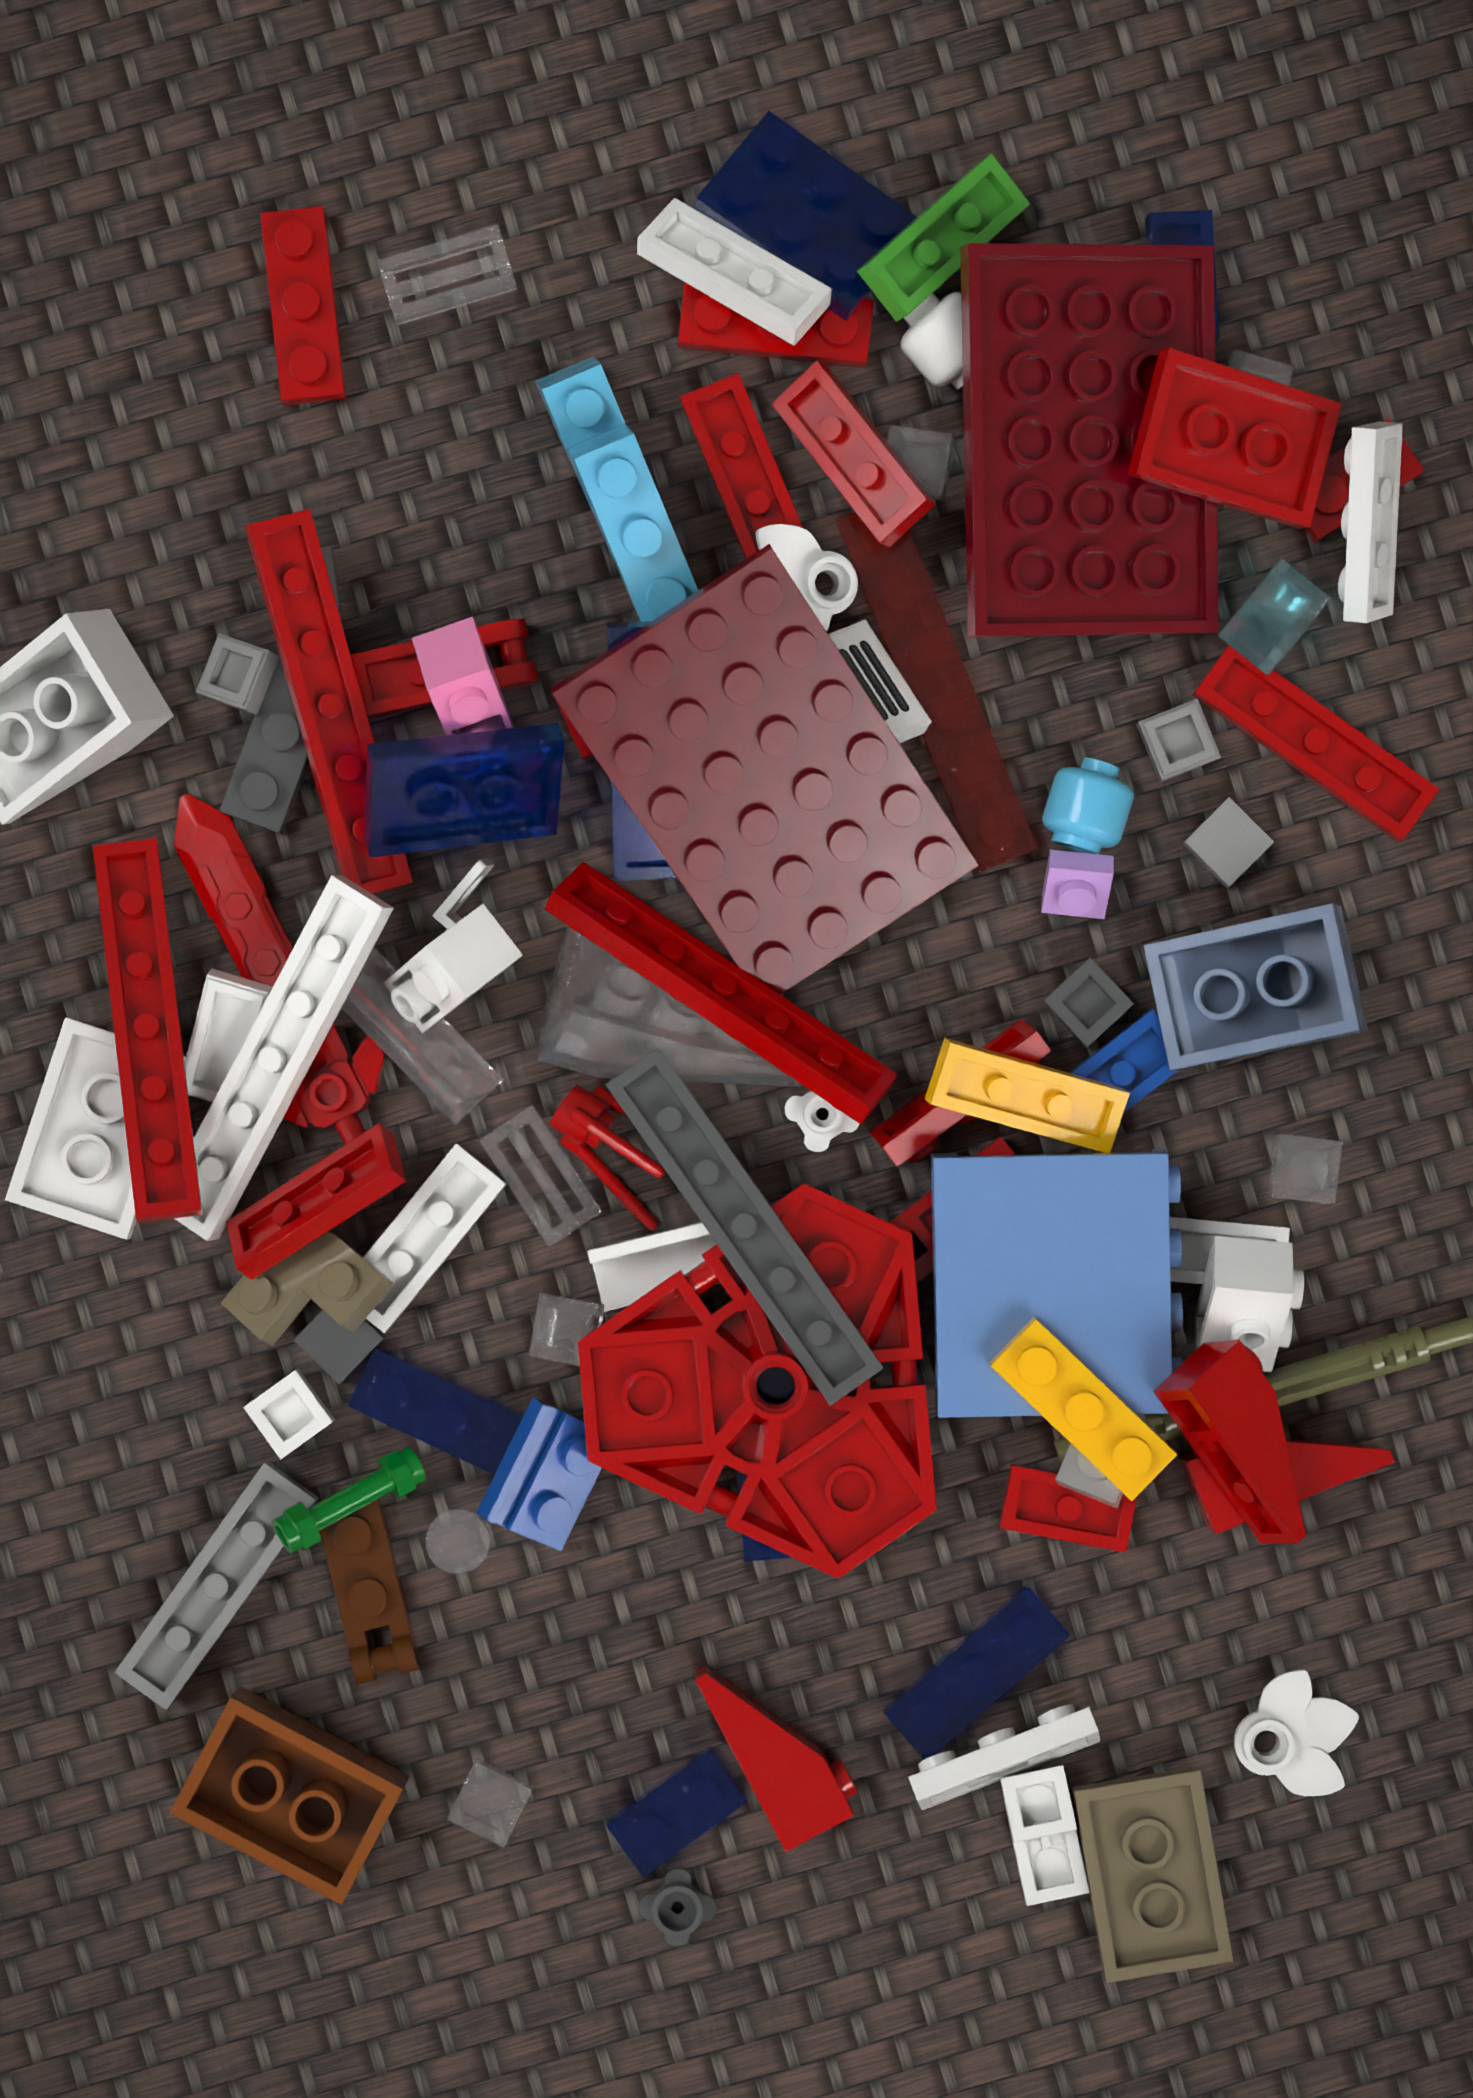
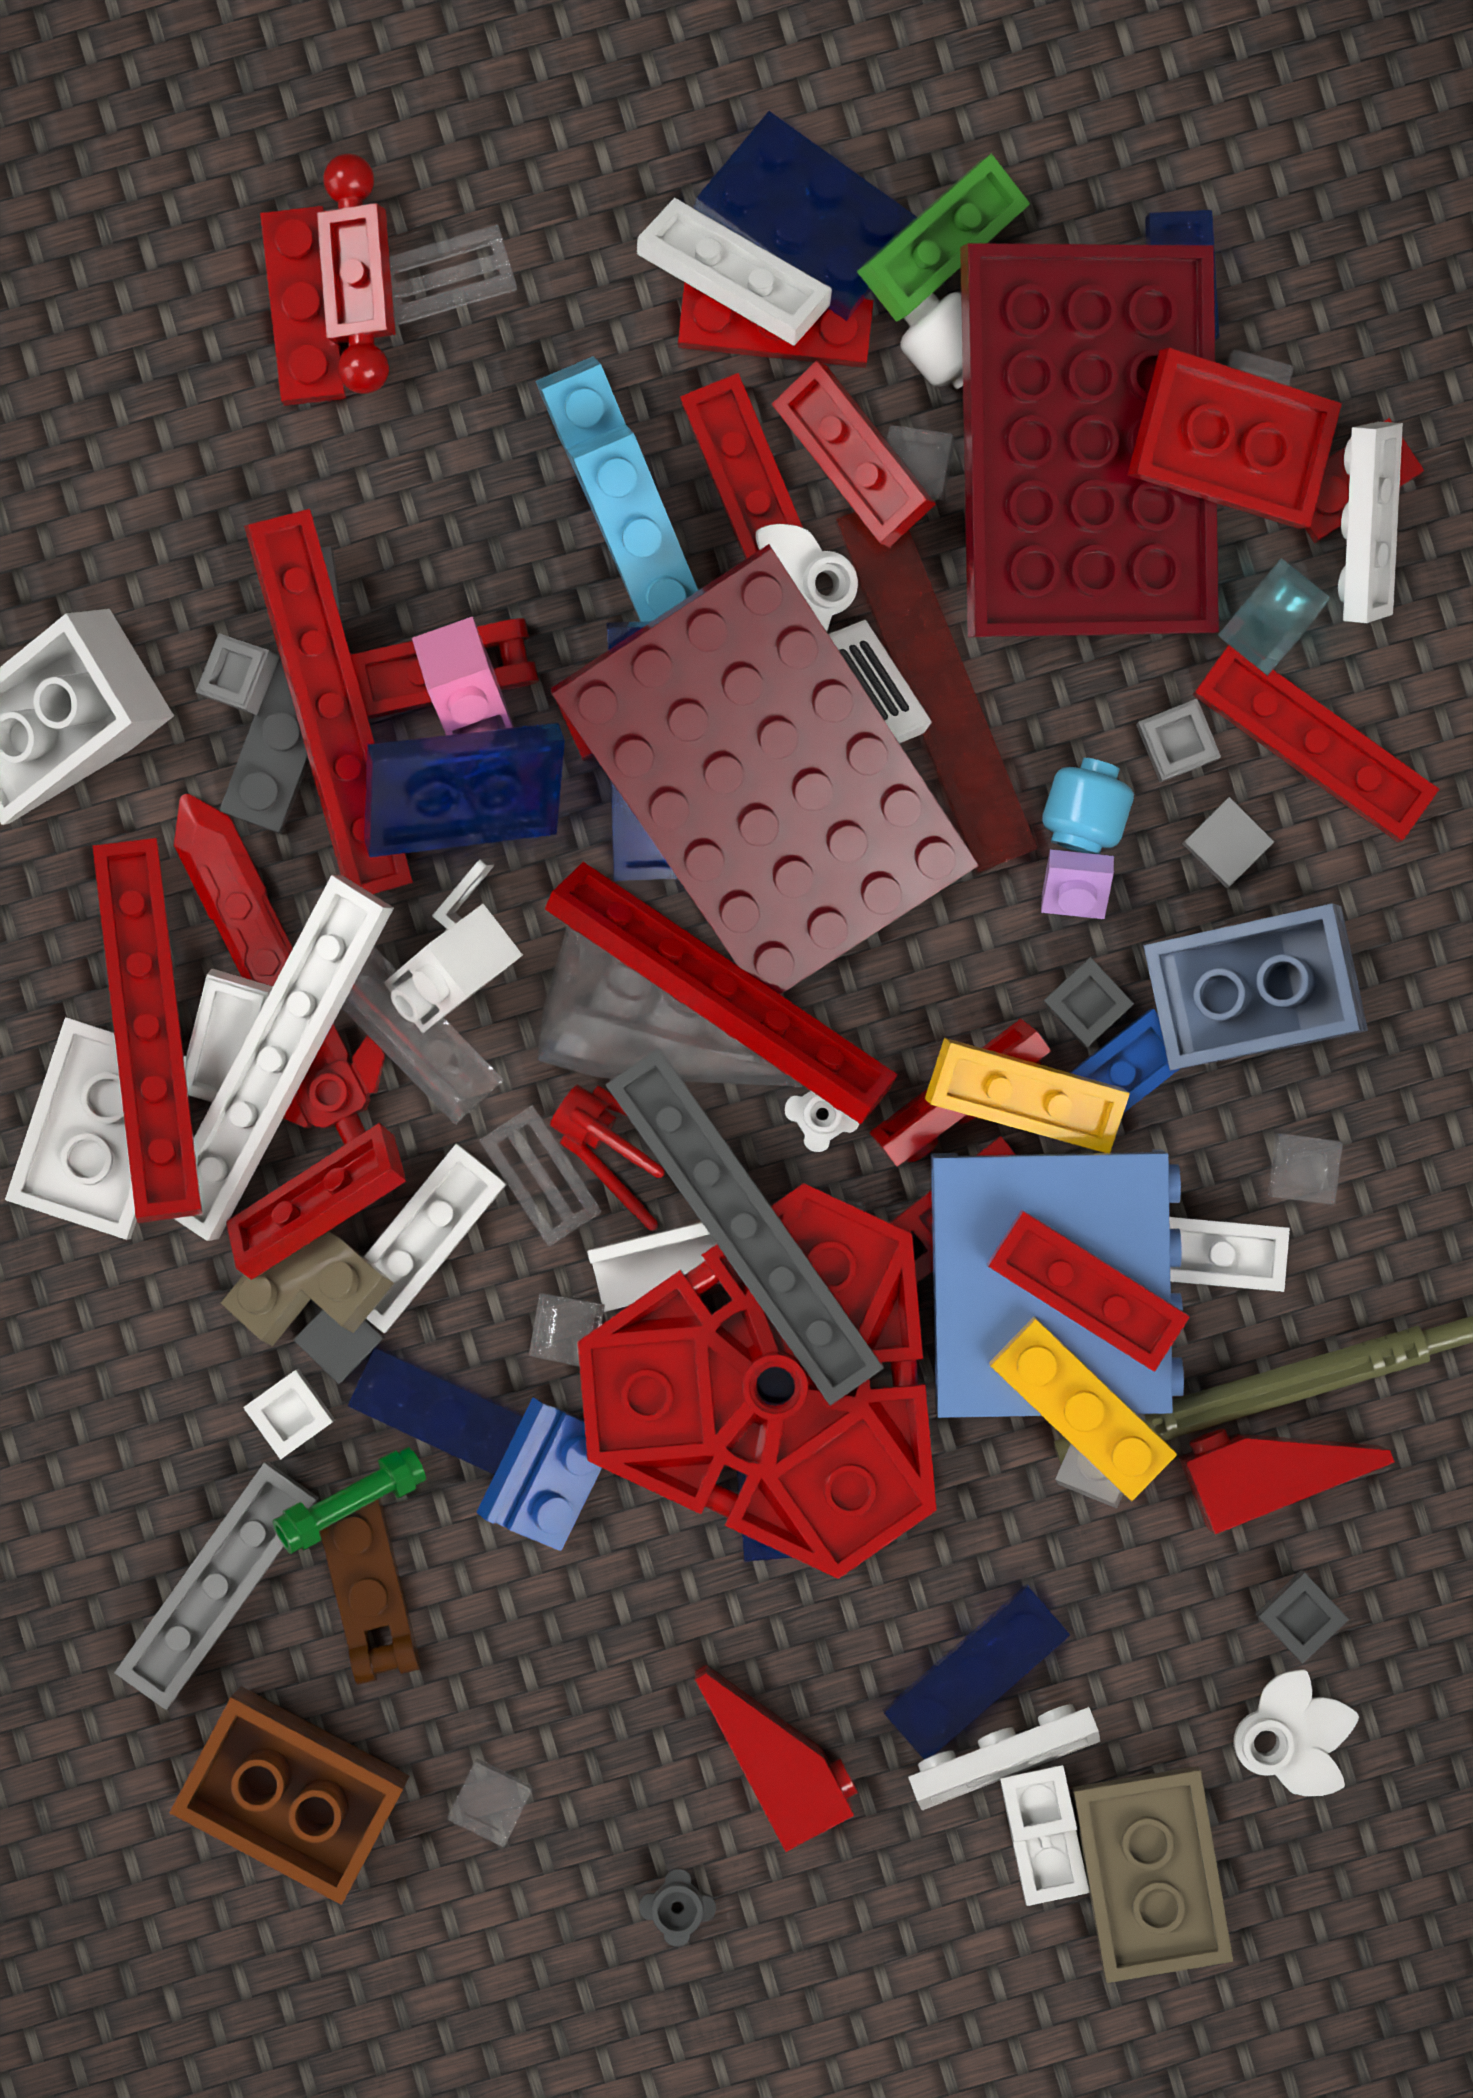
clear plate [426,1509,490,1574] -> none
clear blue plate [606,1746,747,1878] -> none
red plate [999,1463,1137,1553] -> none
red slope [1153,1340,1306,1544] -> none
white brick [1194,1235,1304,1372] -> none
none -> plate [317,153,396,394]
none -> red plate [987,1209,1190,1372]
none -> dark grey plate [1255,1570,1349,1664]

